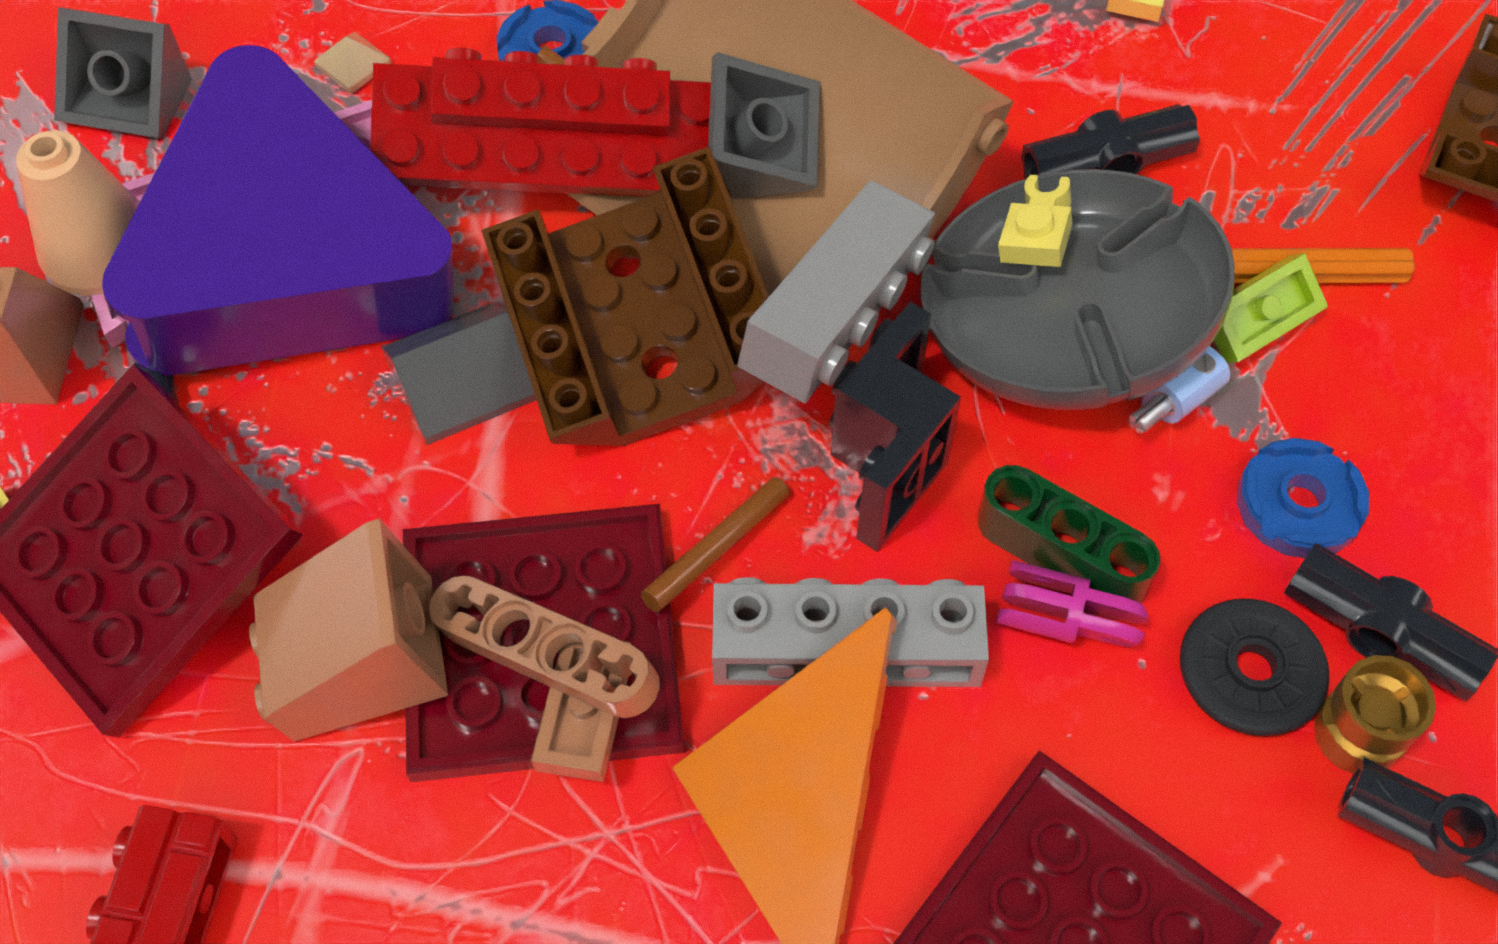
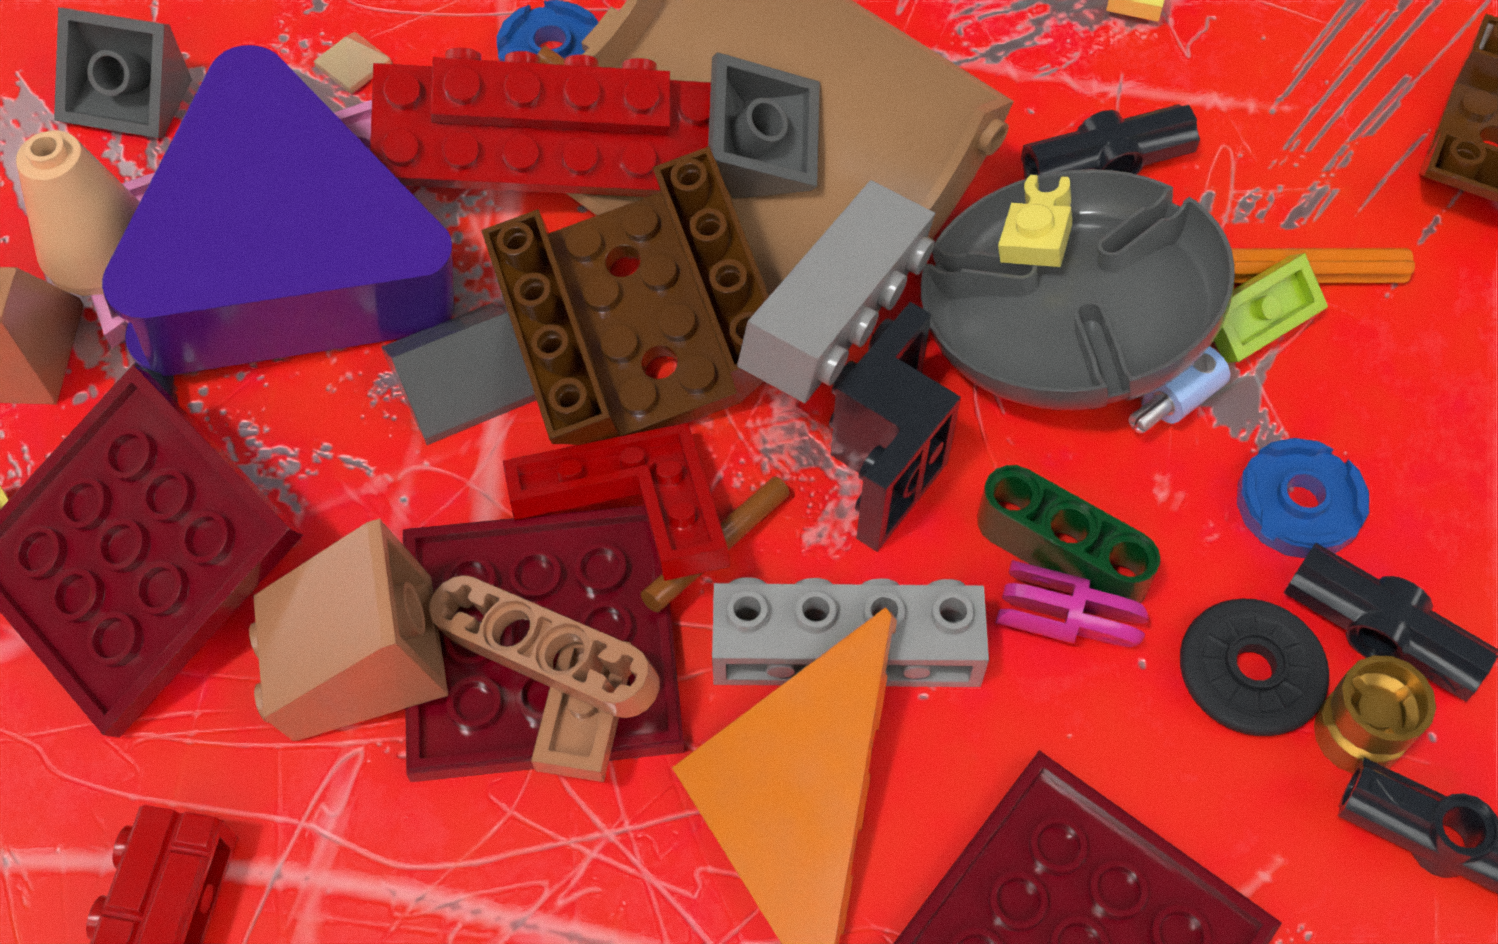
none -> red plate [502,423,730,581]

